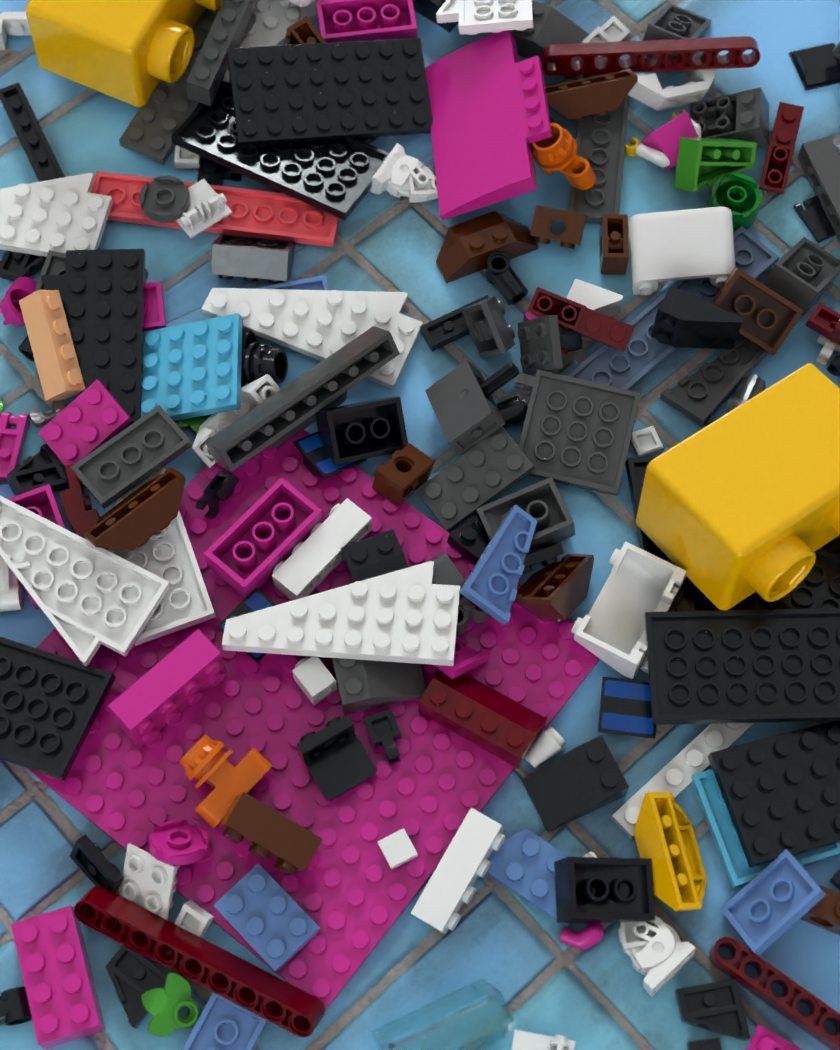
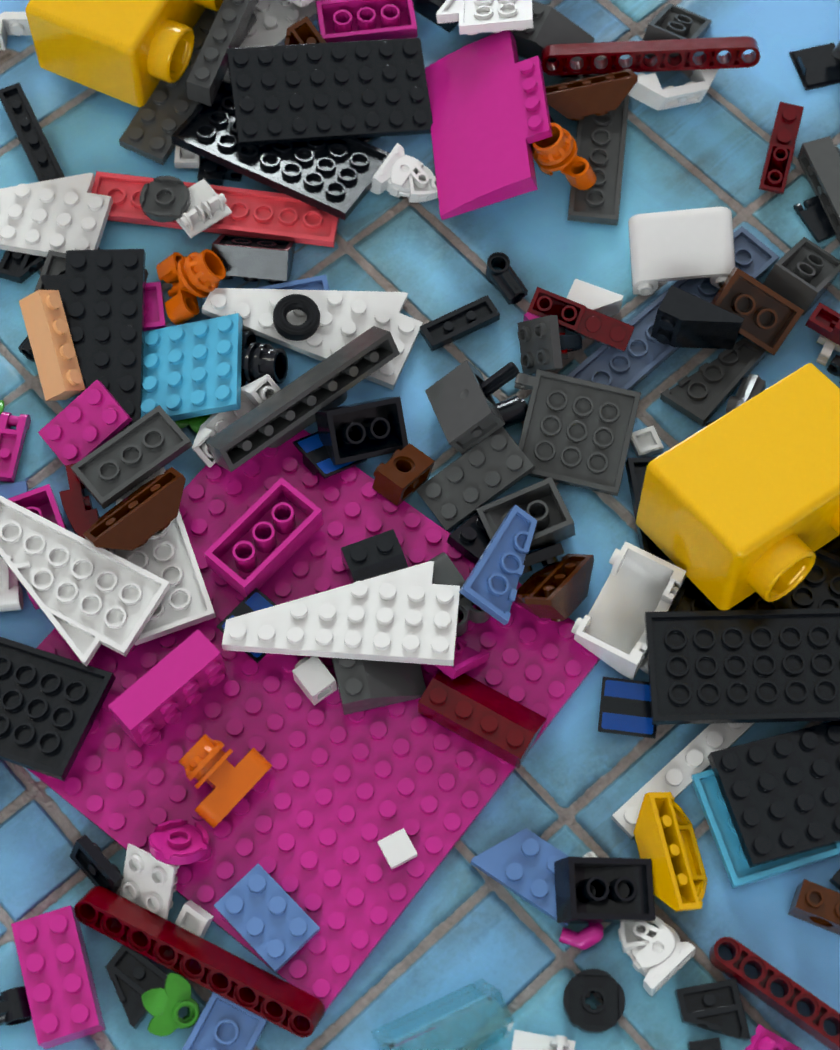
dark pink piece [0,277,38,327] -> none
black wing [6,444,69,496] -> none
flat silver piece [29,400,66,428] -> none
black plate [195,472,239,519] -> none
reddish brown brick [219,792,322,875] -> none
white brick [272,498,373,601] -> none
black bracket [297,715,377,801] -> none
black plate [363,709,401,765] -> none
white brick [411,808,506,935] -> none
reddish brown wedge [436,211,538,283] -> none
dark grey slope [461,296,515,358] -> none
black slope [522,735,629,832] -> none
white cone [525,726,566,769] -> none
reddish brown brick [530,205,587,249] -> none
white slope [582,16,631,57] -> none
reddish brown brick [599,214,629,275] -> none
dark pink torso [625,110,701,171] -> none
bright green wedge [674,137,757,192] -> none
dark grey slope [690,87,769,147] -> none
green brick [707,173,762,233] -> none
medium blue plate [720,849,827,956] -> none
none -> orange beam [156,249,226,325]
none -> black tyre [273,294,320,341]
none -> black plate [563,969,625,1034]

